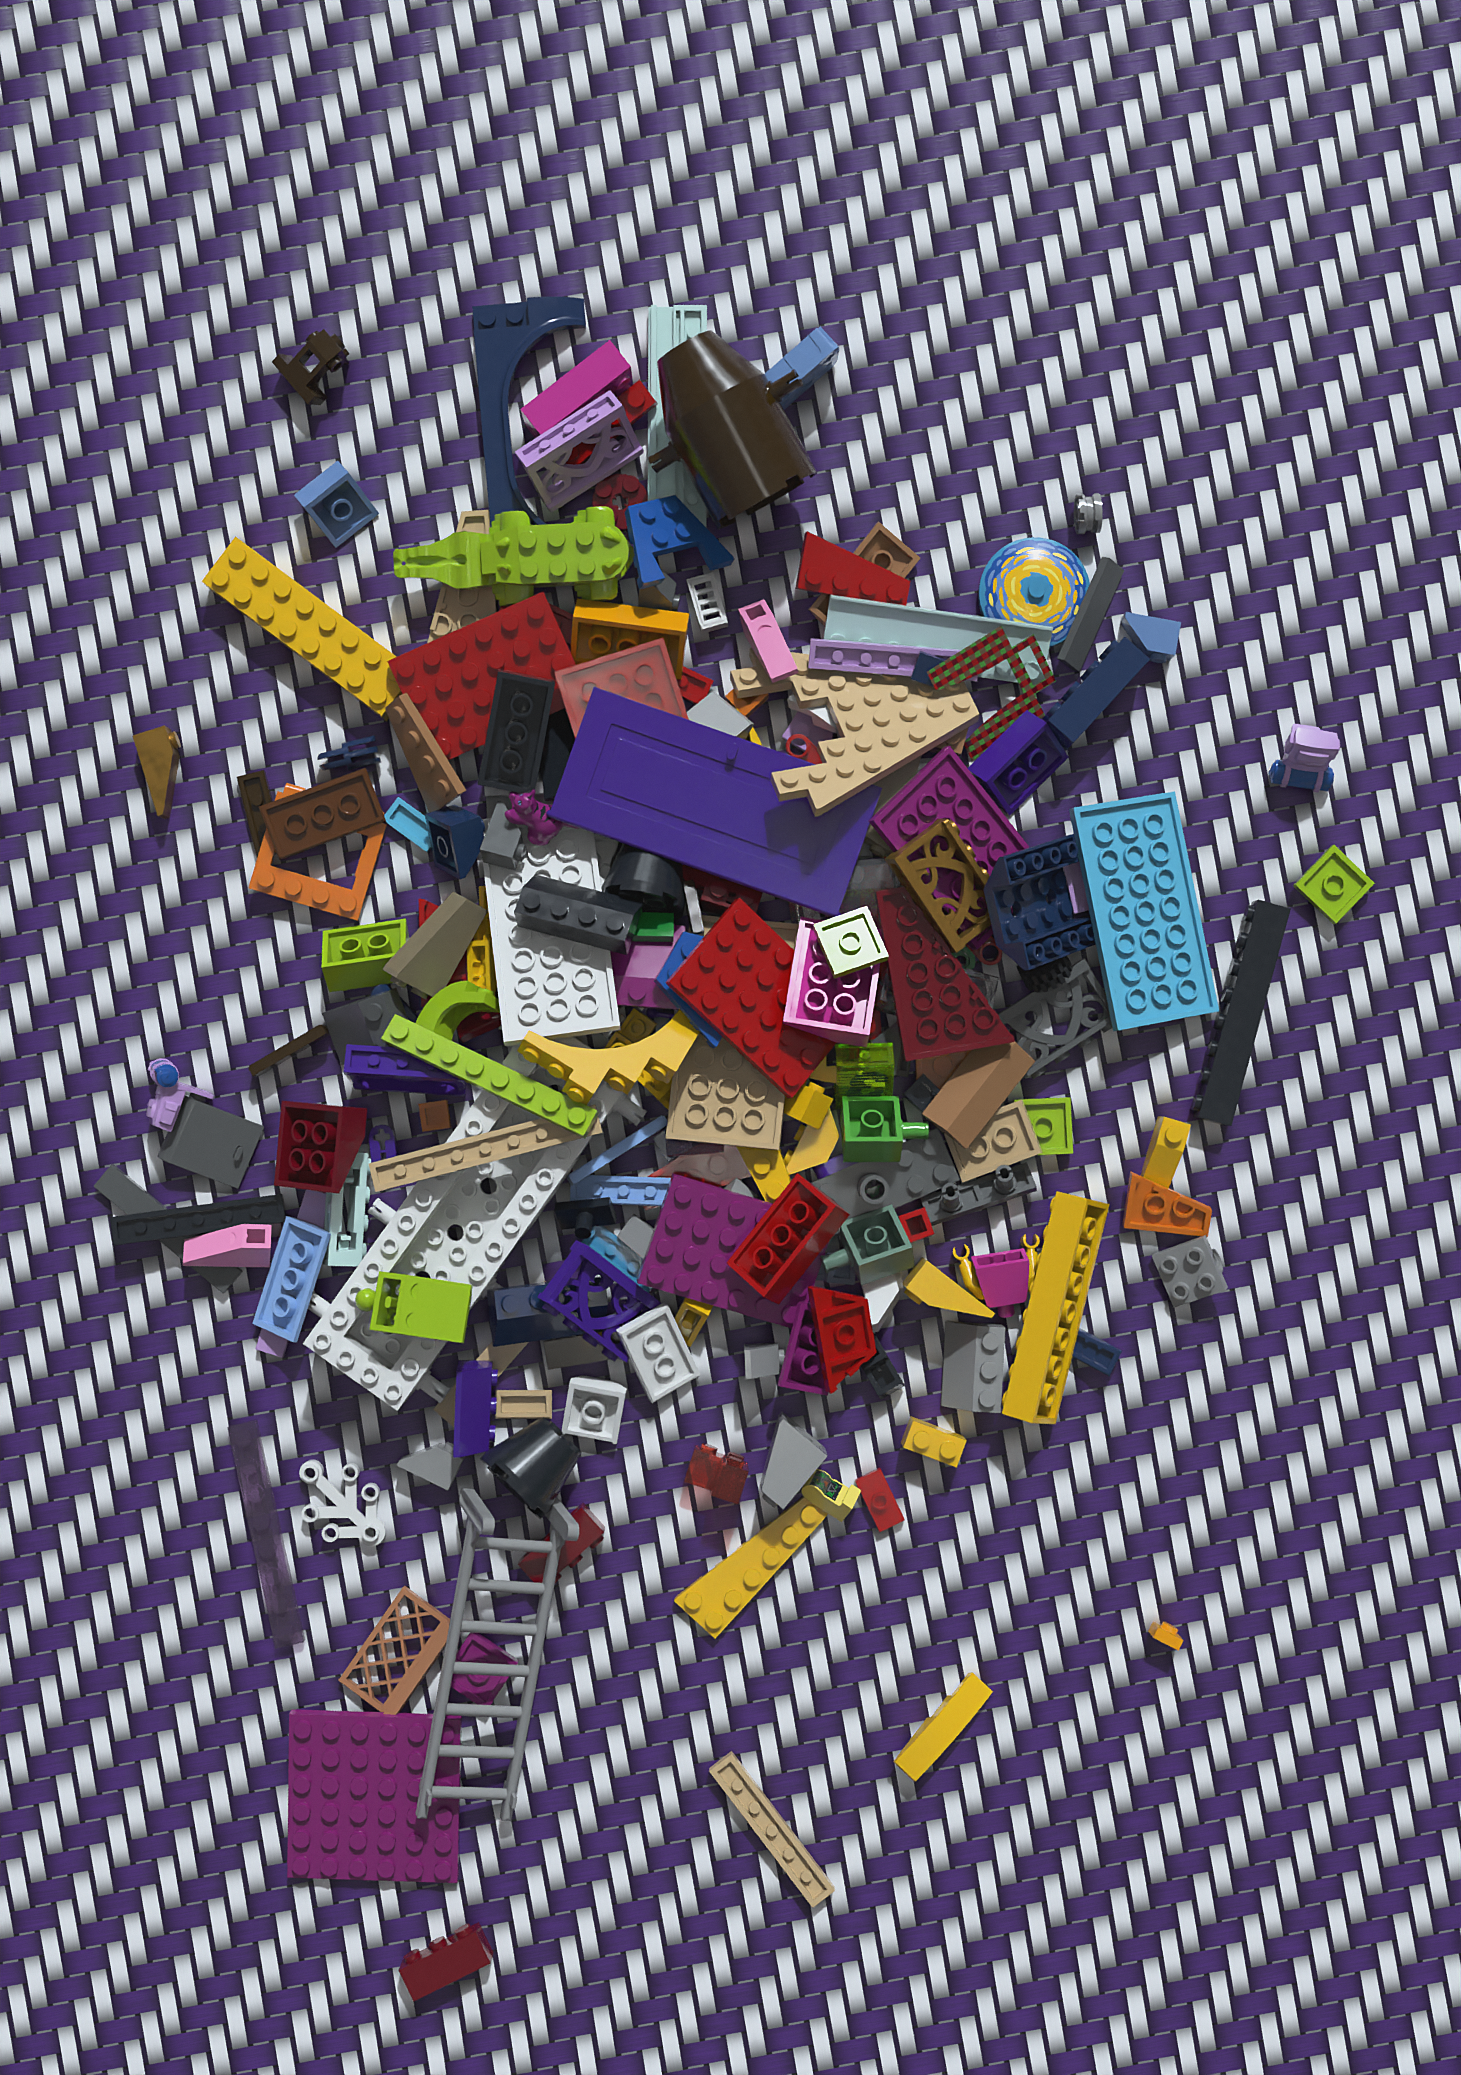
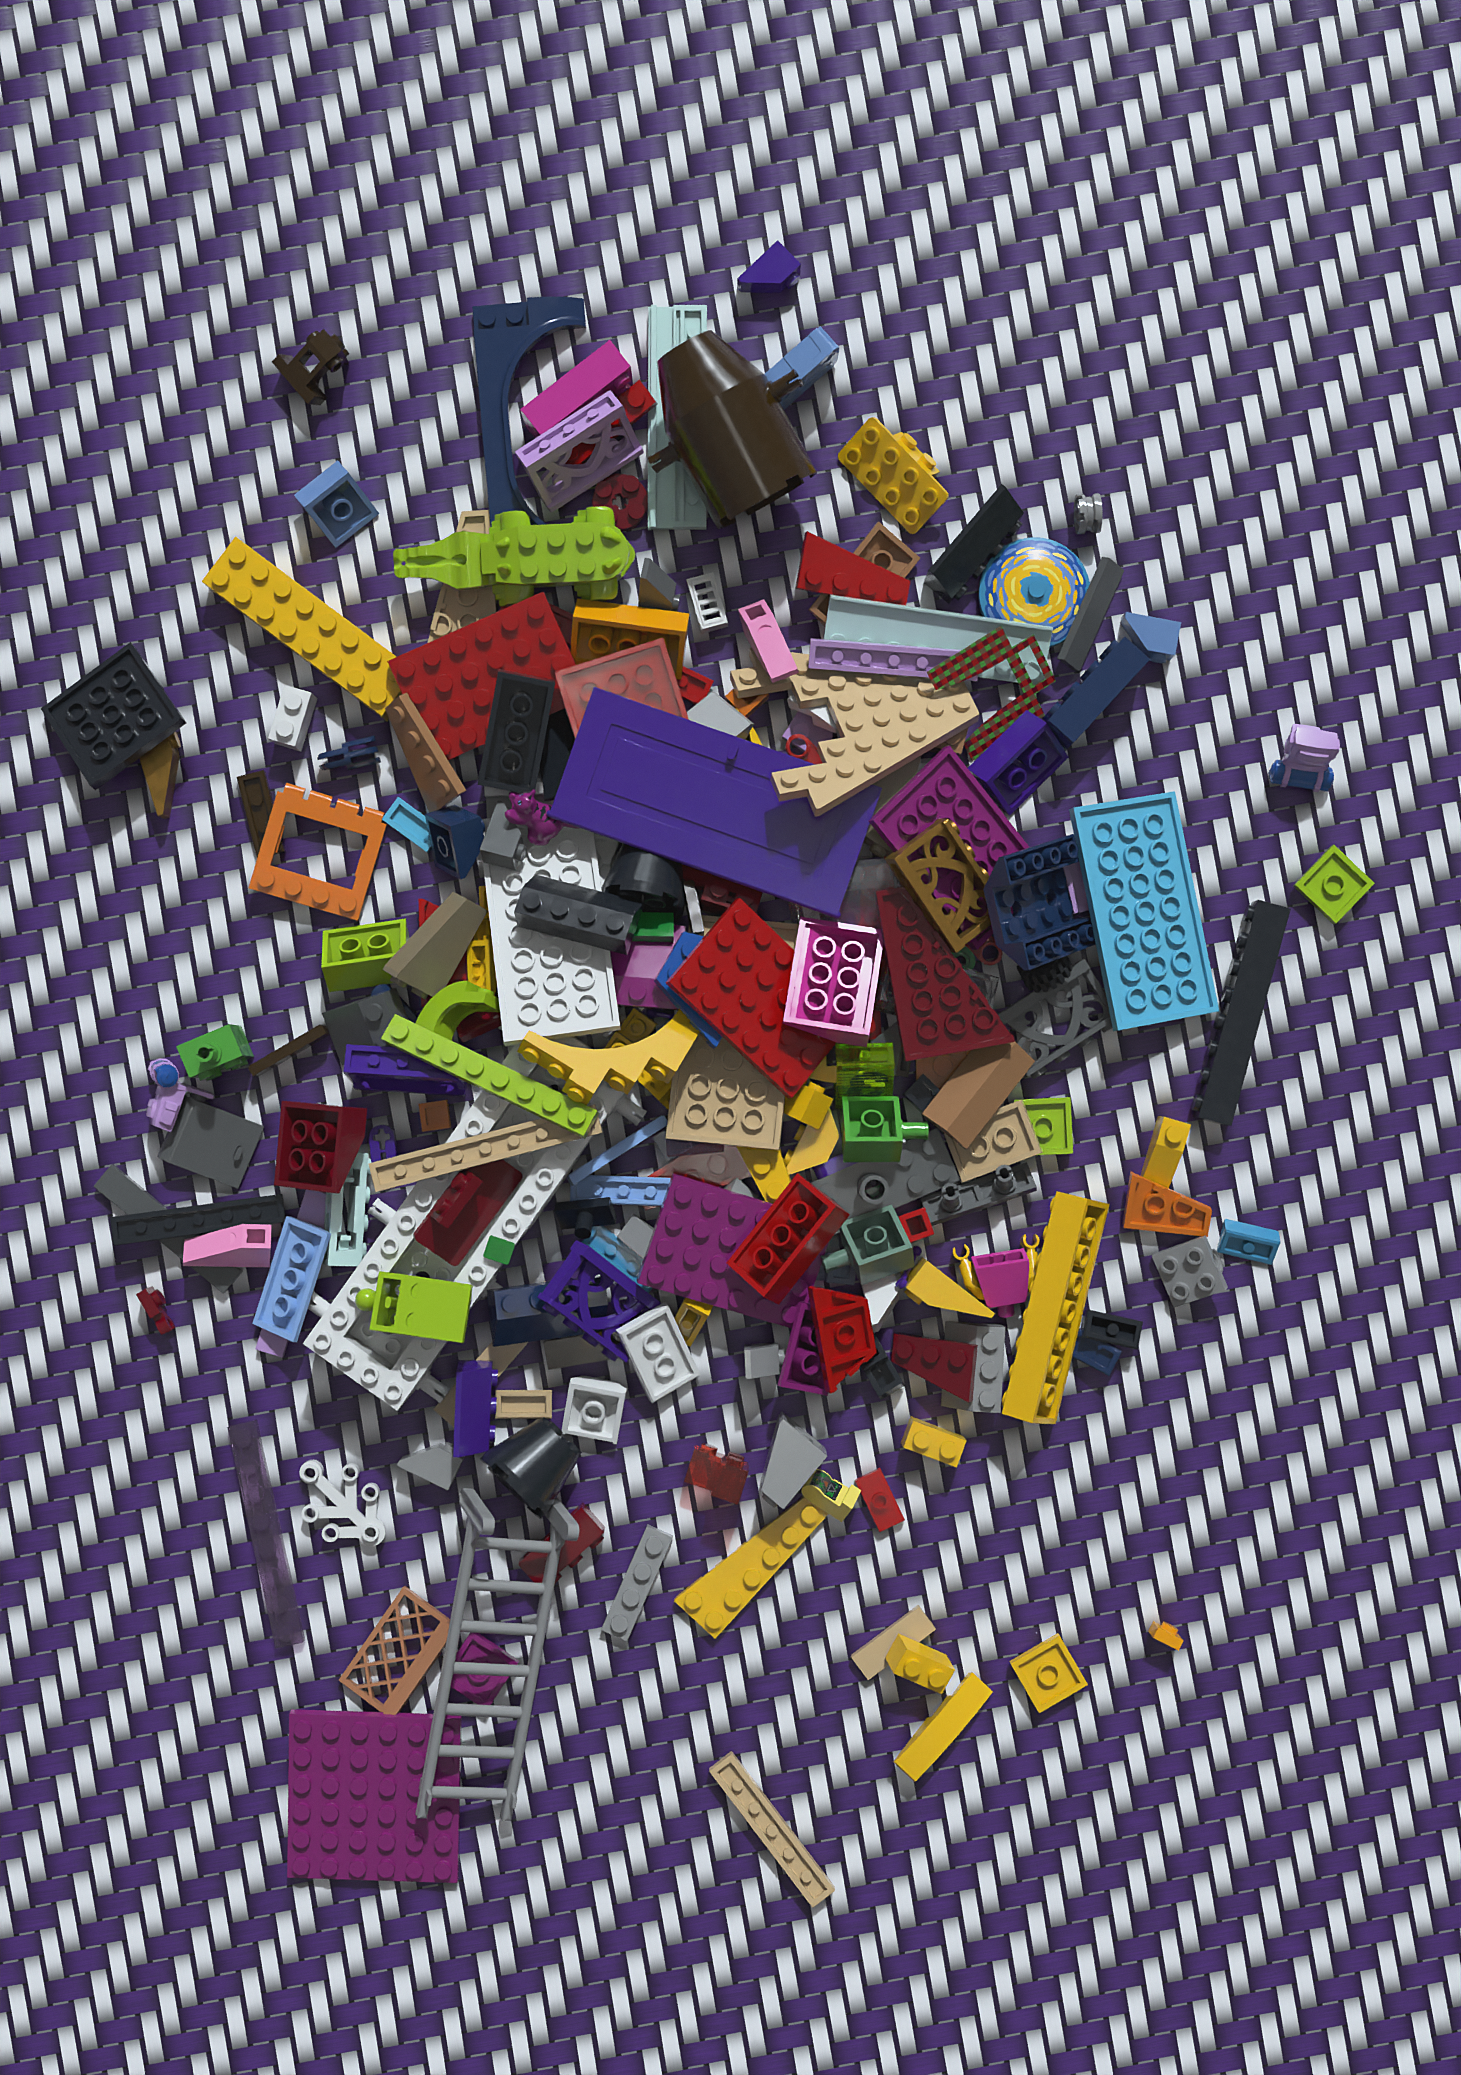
reddish brown tile [259,768,386,860] -> none
dark red brick [399,1922,494,2002] -> none
blue wing [625,495,735,589] -> none
plate [813,906,889,979] -> none
dark blue tile [910,651,946,687] -> none
none -> black plate [41,642,187,791]
none -> dark red plate [136,1286,176,1335]
none -> bright green brick [176,1024,254,1081]
none -> white brick [268,685,317,752]
none -> dark red bracket [413,1159,523,1266]
none -> green sticker [483,1235,515,1265]
none -> light grey plate [601,1524,673,1641]
none -> dark purple slope [737,240,801,293]
none -> yellow bracket [838,417,949,534]
none -> tan tile [851,1605,936,1680]
none -> yellow brick [885,1633,955,1694]
none -> dark red wing [891,1333,978,1403]
none -> dark purple hinge [895,1246,922,1289]
none -> black slope [924,484,1024,604]
none -> yellow plate [1009,1633,1088,1713]
none -> black slope [1082,1309,1143,1350]
none -> dark azure slope [1217,1219,1281,1265]

